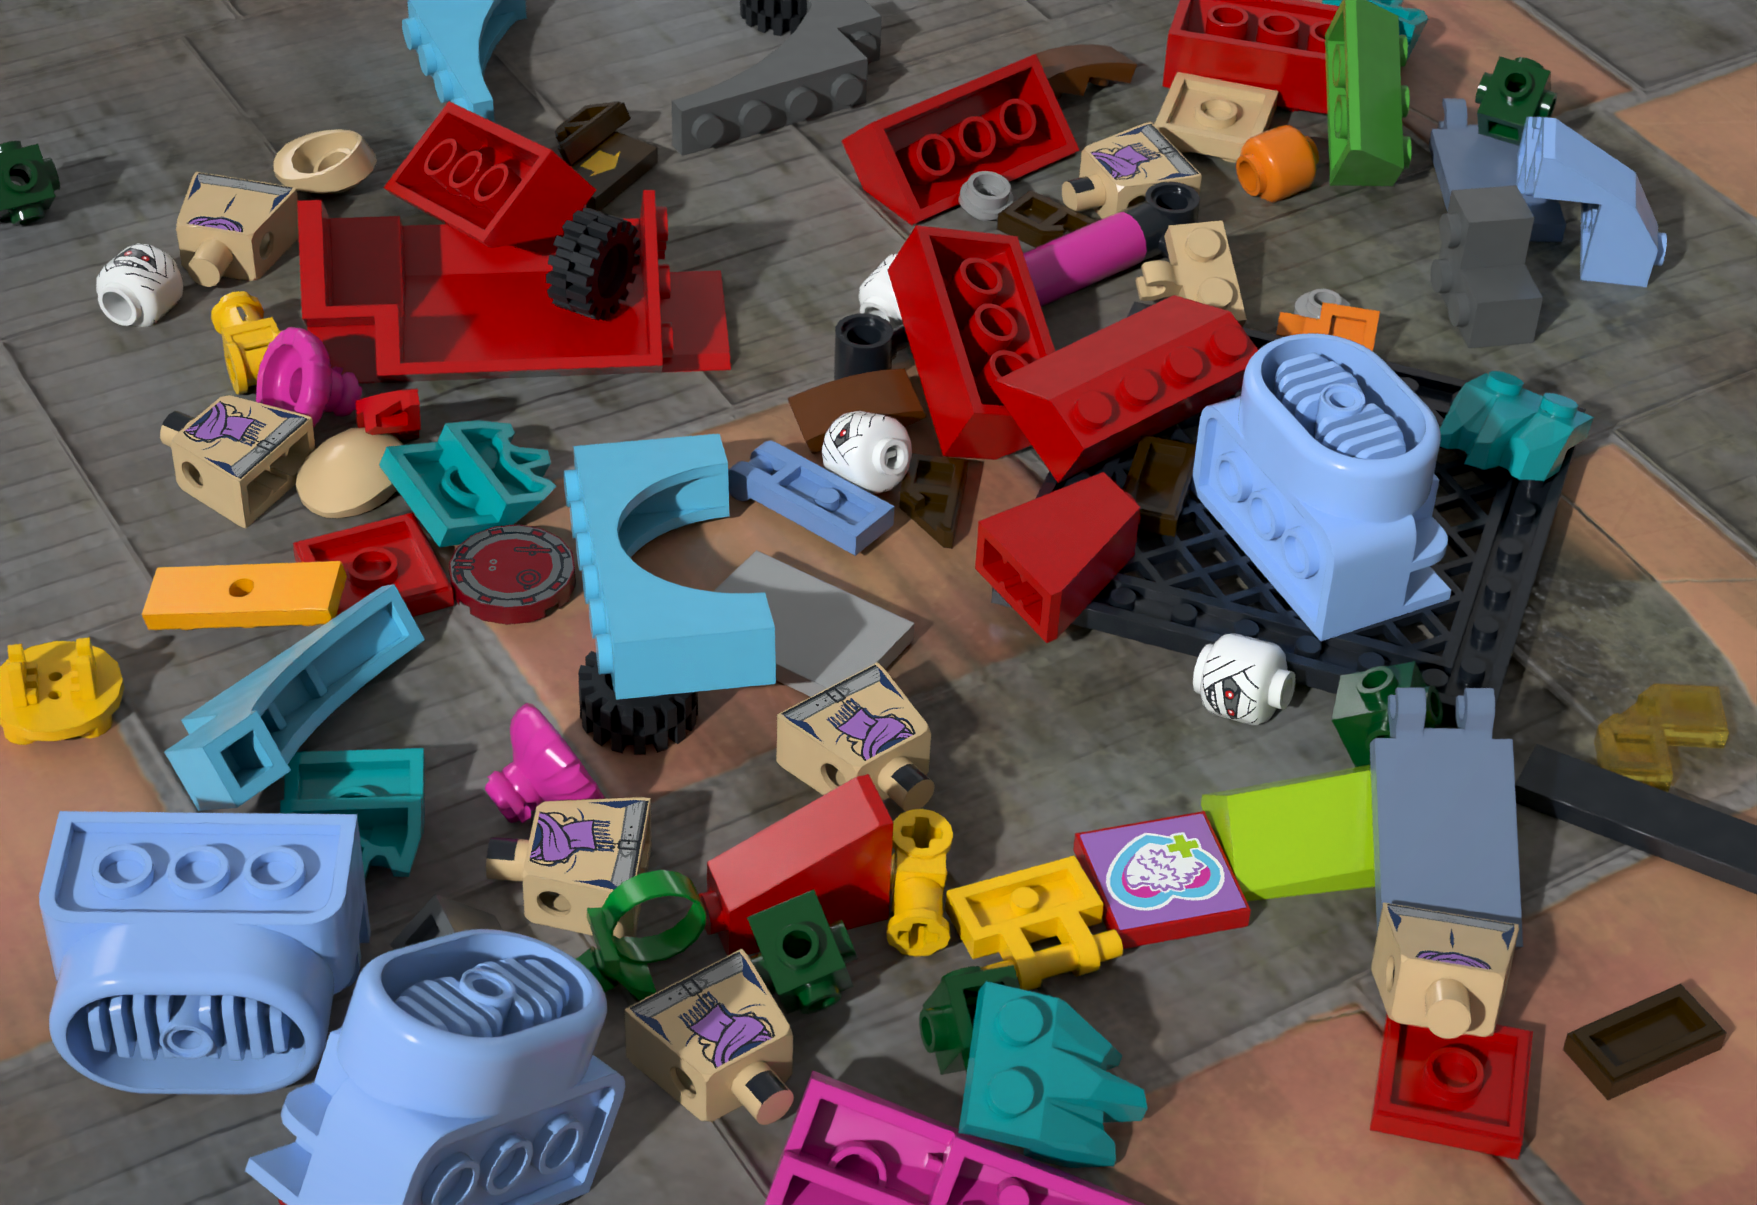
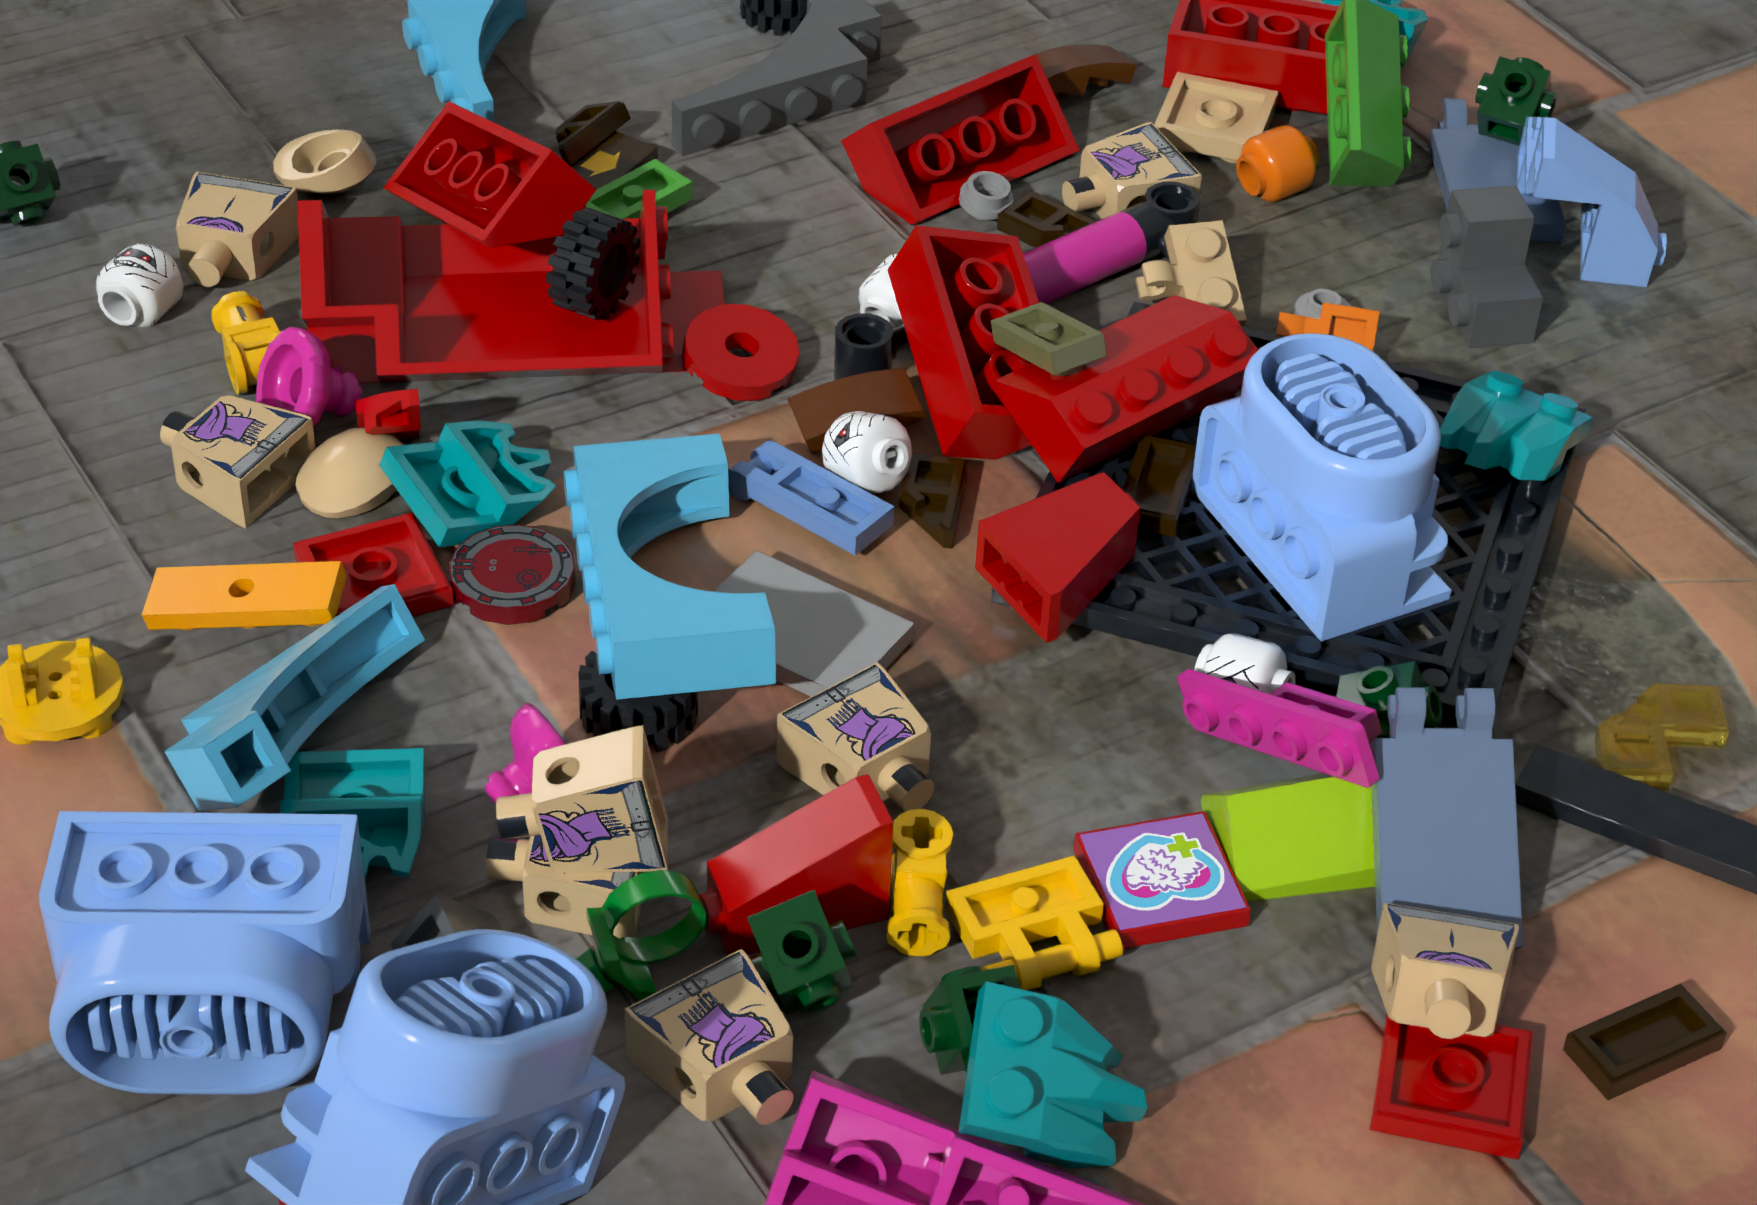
none -> tan torso [496,726,668,873]
none -> bright green plate [586,159,693,219]
none -> red tile [682,304,800,401]
none -> olive plate [991,302,1107,376]
none -> dark pink bracket [1177,669,1382,788]

